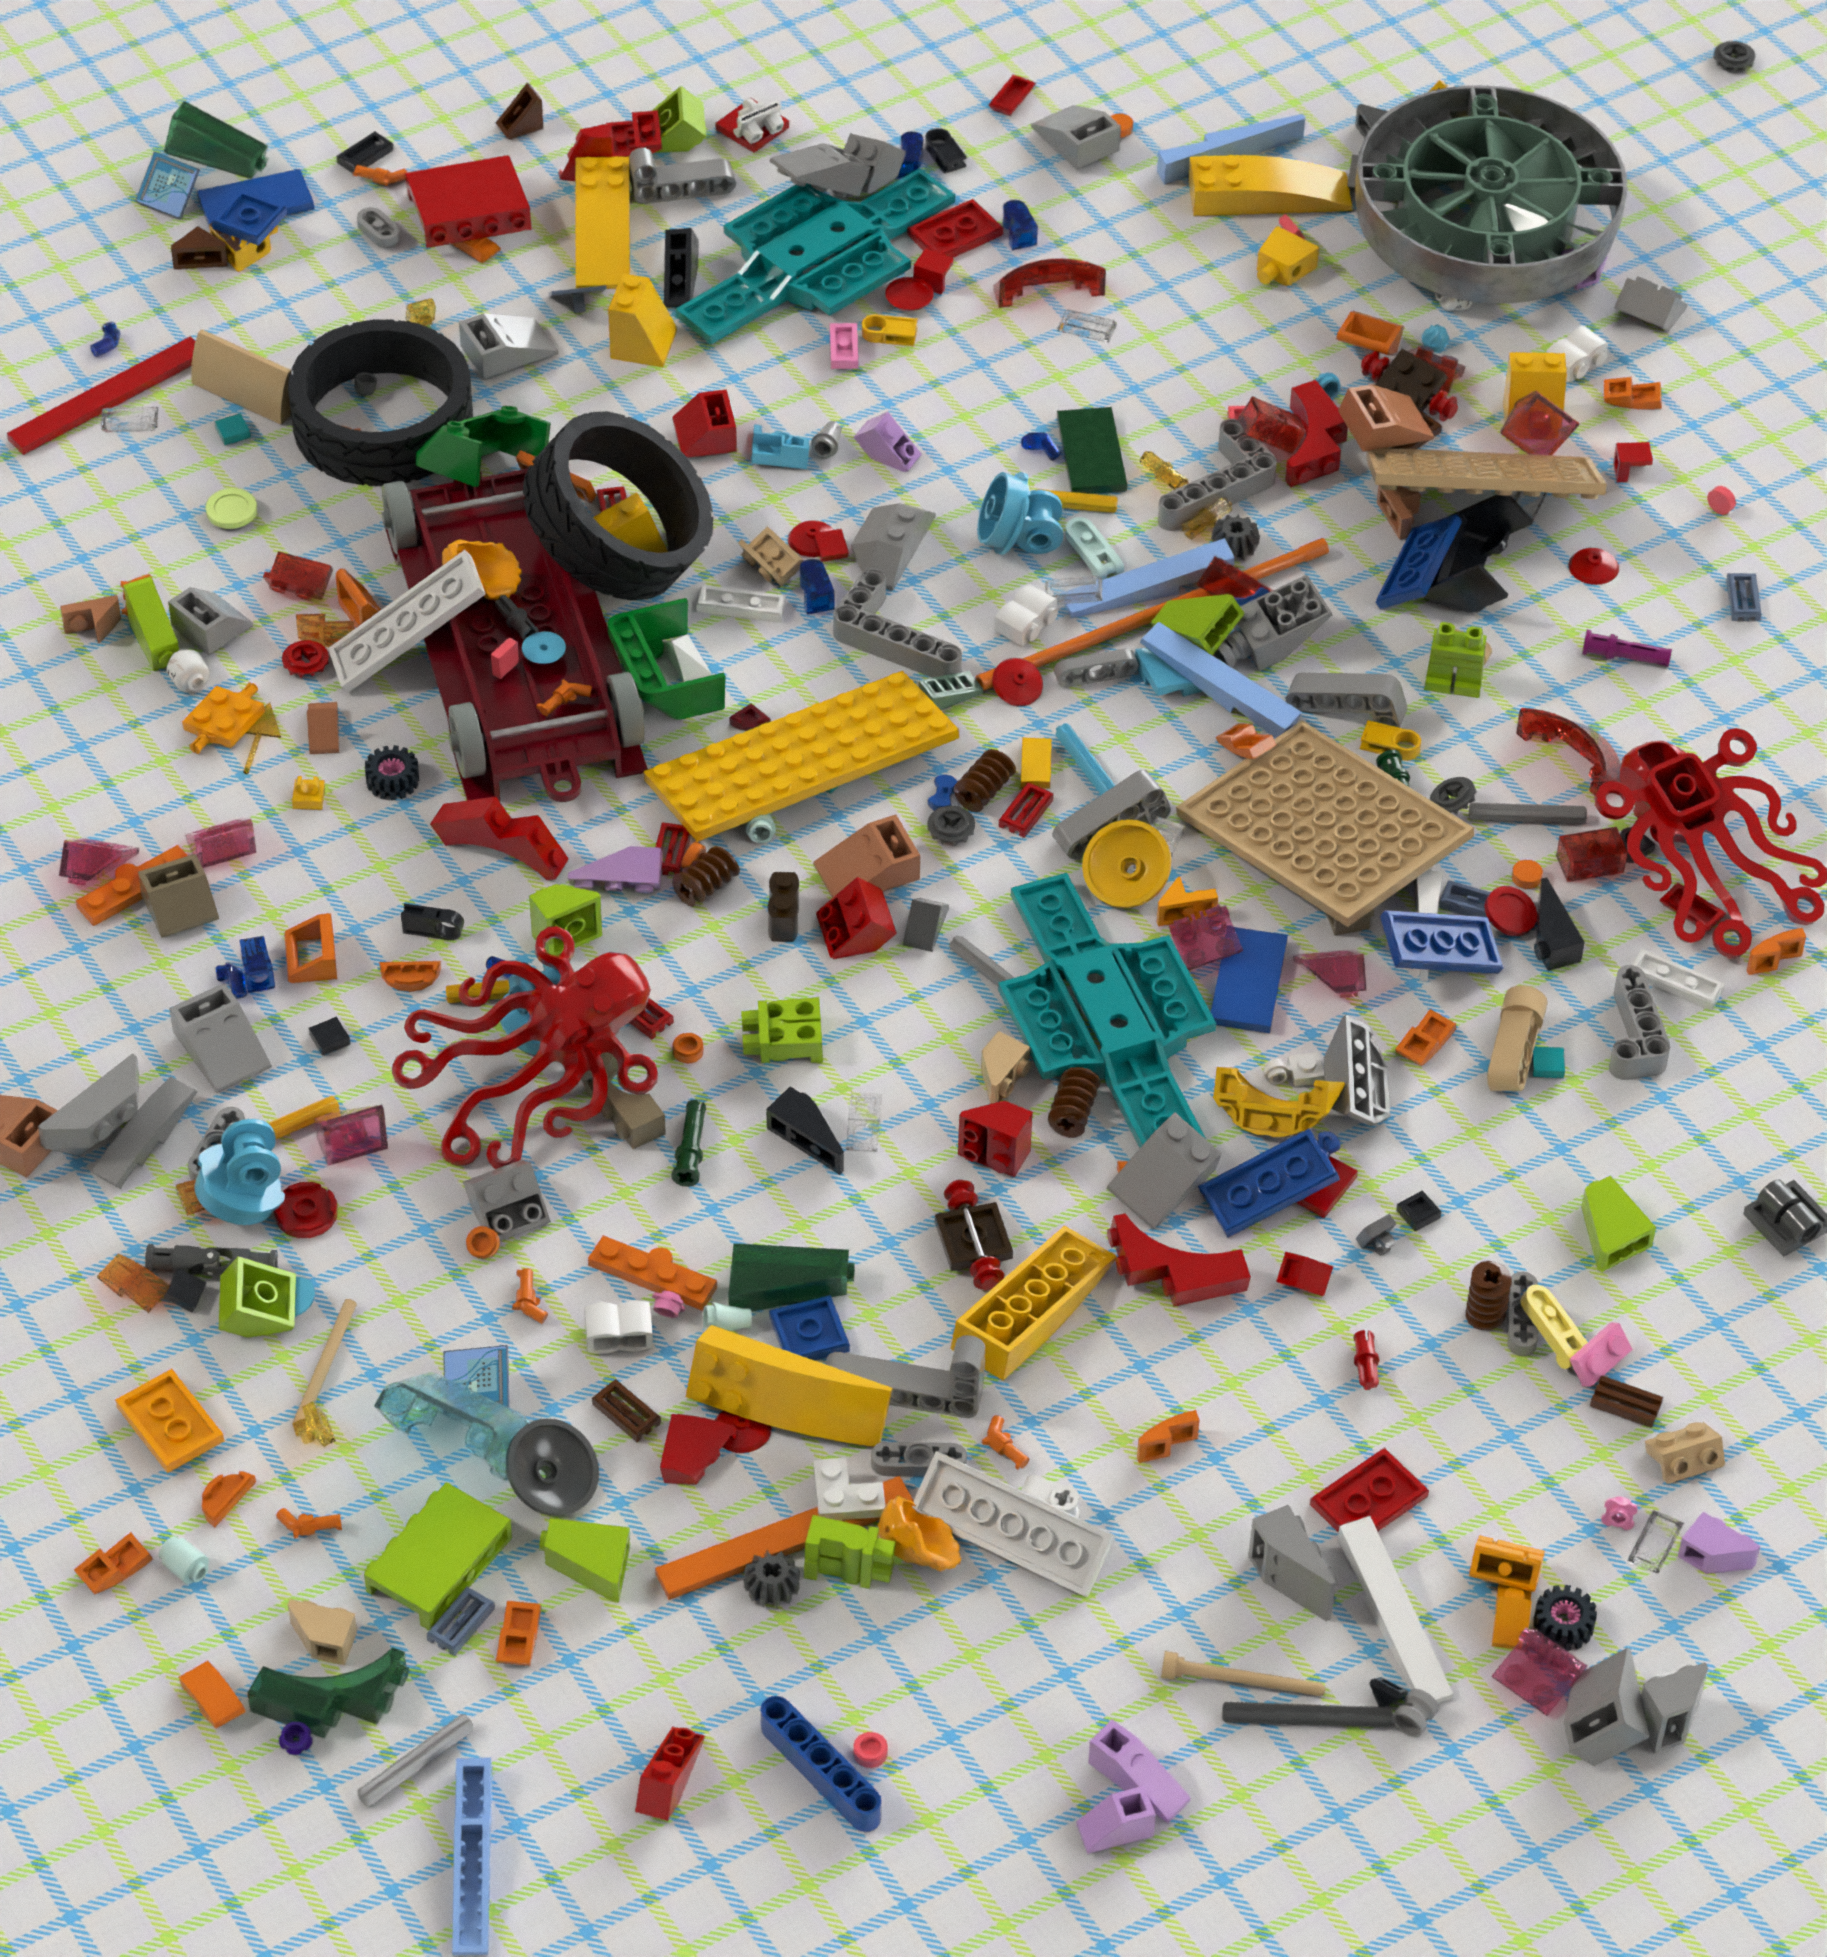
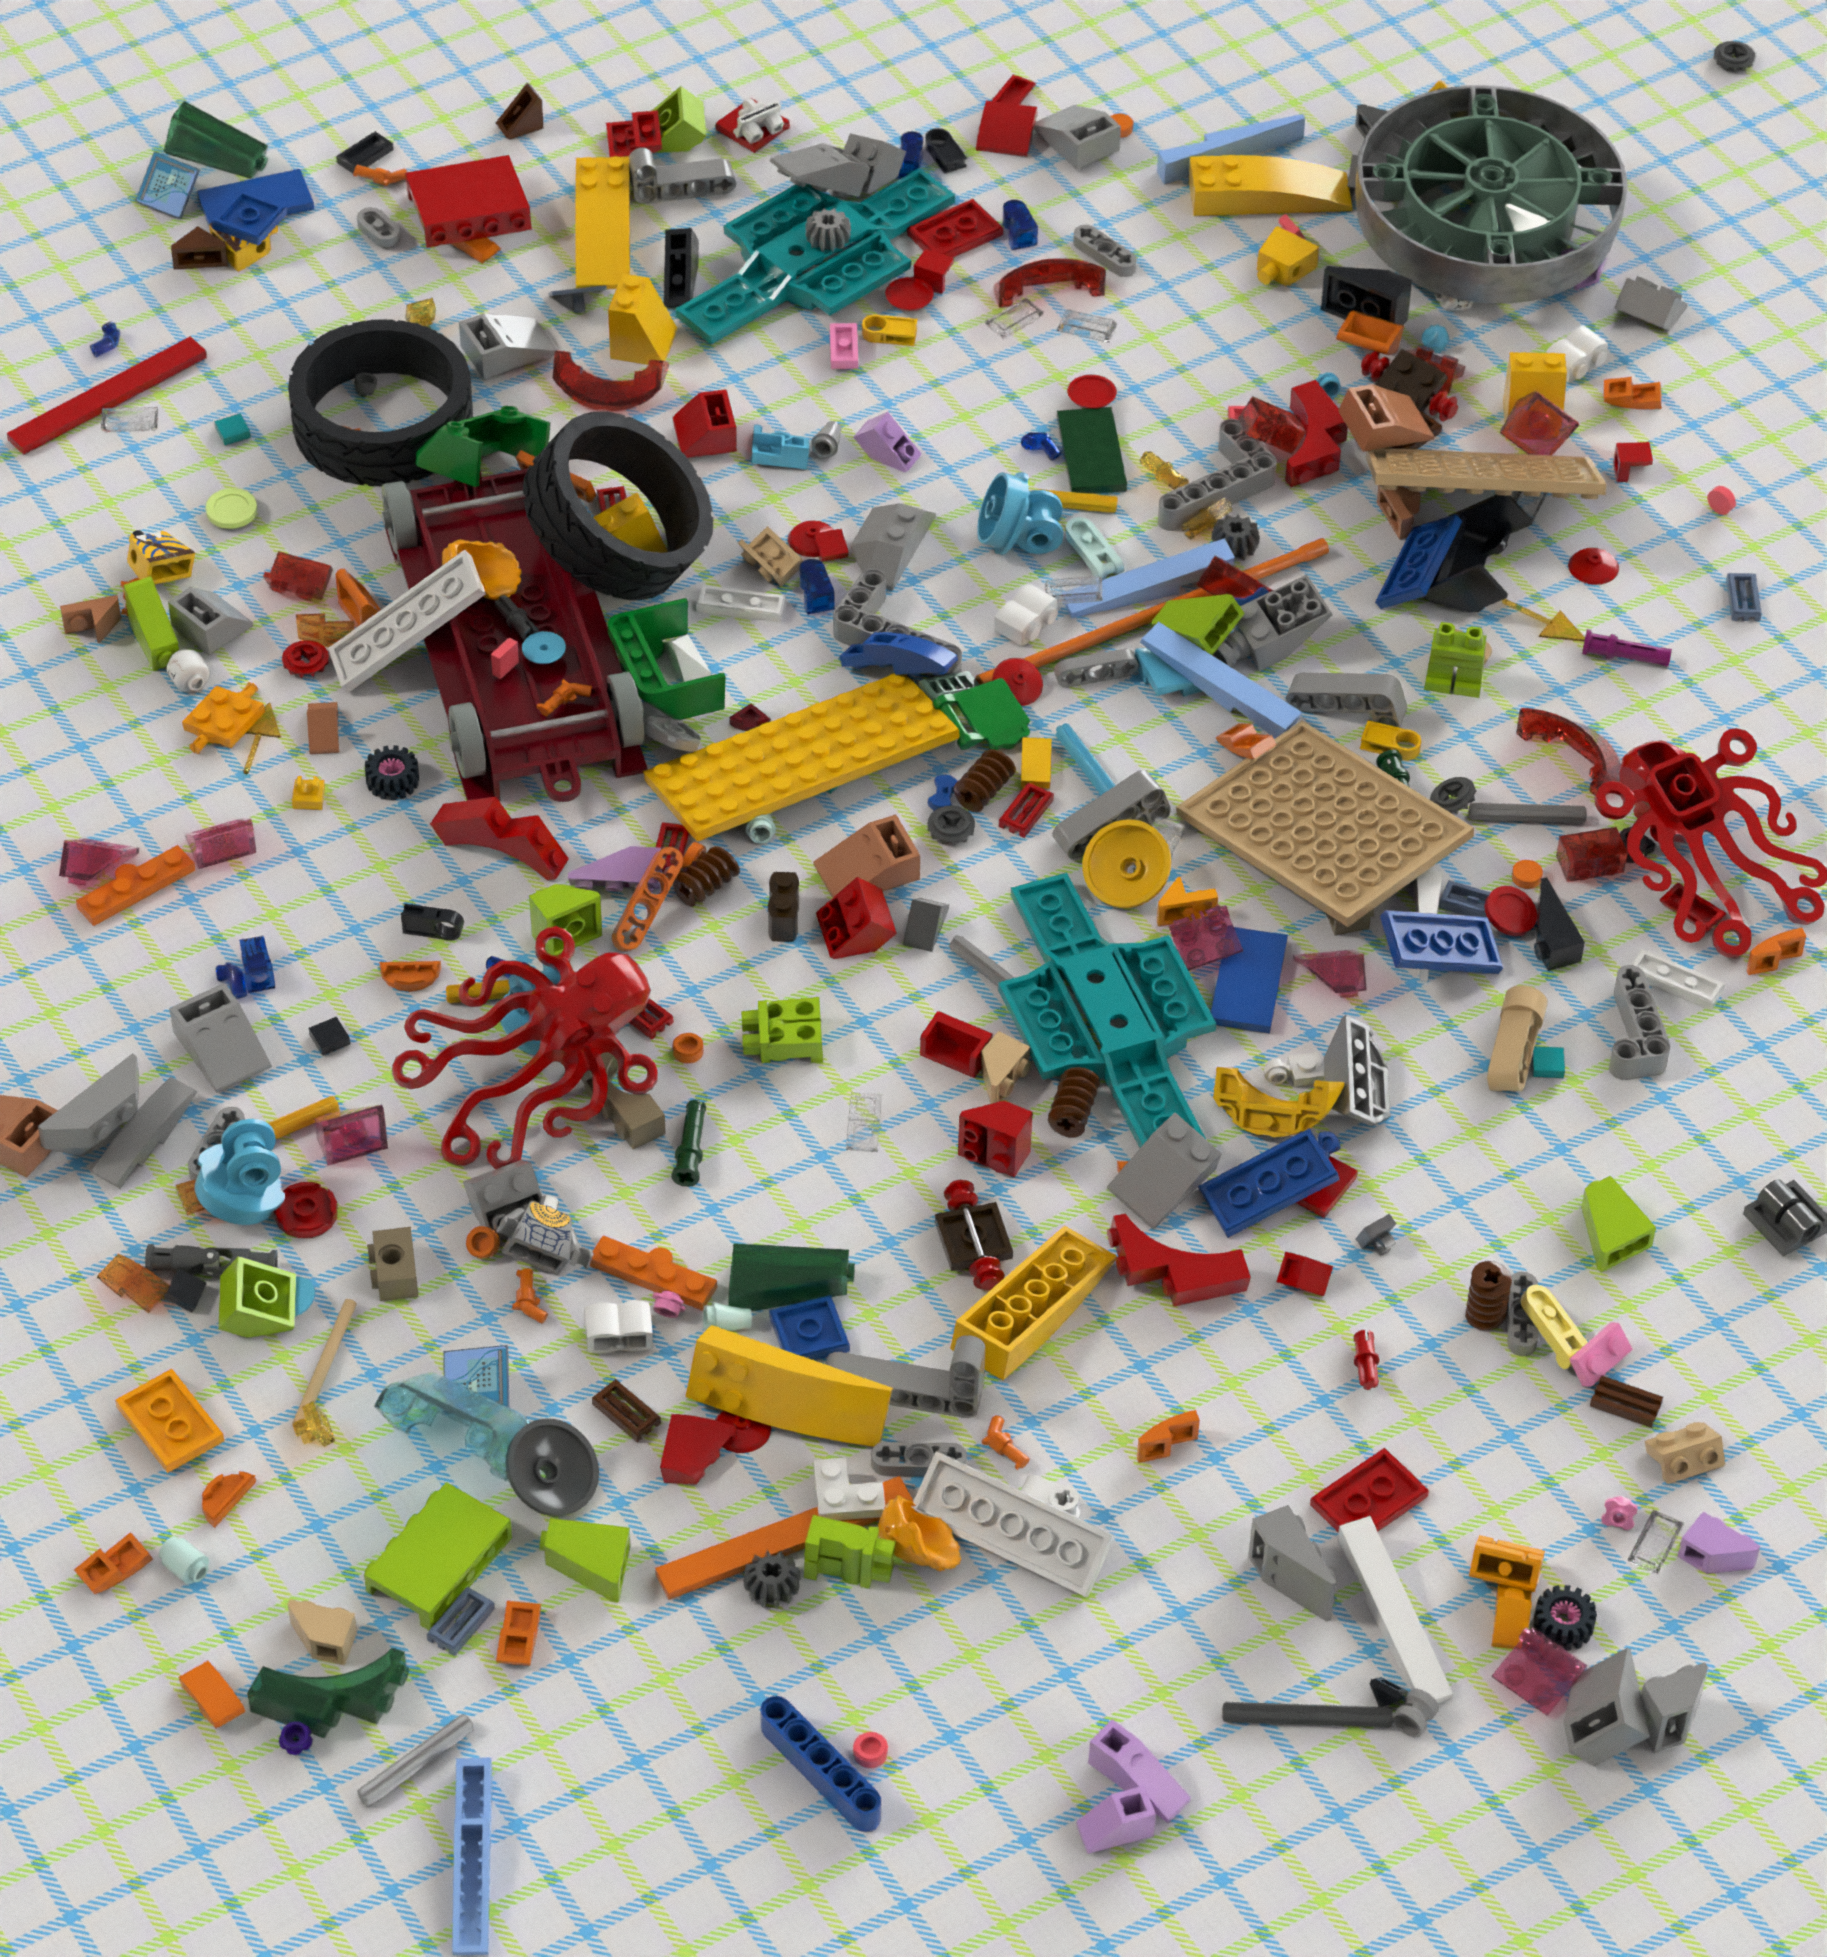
dark tan slope [138,854,219,938] -> none
tan slope [191,329,292,424] -> none
orange piece [276,1508,342,1538] -> none
orange tile [284,913,337,983] -> none
red slope [558,124,612,181] -> none
red slope [635,1726,705,1821] -> none
black slope [766,1086,844,1175] -> none
tan piece [1161,1651,1325,1696] -> none
orange slope [1395,1009,1456,1067] -> none
black tile [1396,1190,1442,1232] -> none
none -> yellow torso [127,530,195,585]
none -> dark tan brick [367,1227,419,1301]
none -> light grey torso [496,1195,594,1275]
none -> clear red windscreen [552,350,669,412]
none -> orange beam [612,847,683,952]
none -> light grey tile [644,715,701,751]
none -> light grey gear [805,208,851,252]
none -> blue slope [839,632,958,677]
none -> red panel [920,1011,993,1078]
none -> green piece [932,678,1030,750]
none -> red slope [976,101,1038,157]
none -> clear tile [985,298,1044,339]
none -> red piece [1067,375,1117,409]
none -> light grey beam [1073,225,1137,277]
none -> black slope [1321,266,1412,326]
none -> clear yellow piece [1502,599,1585,642]

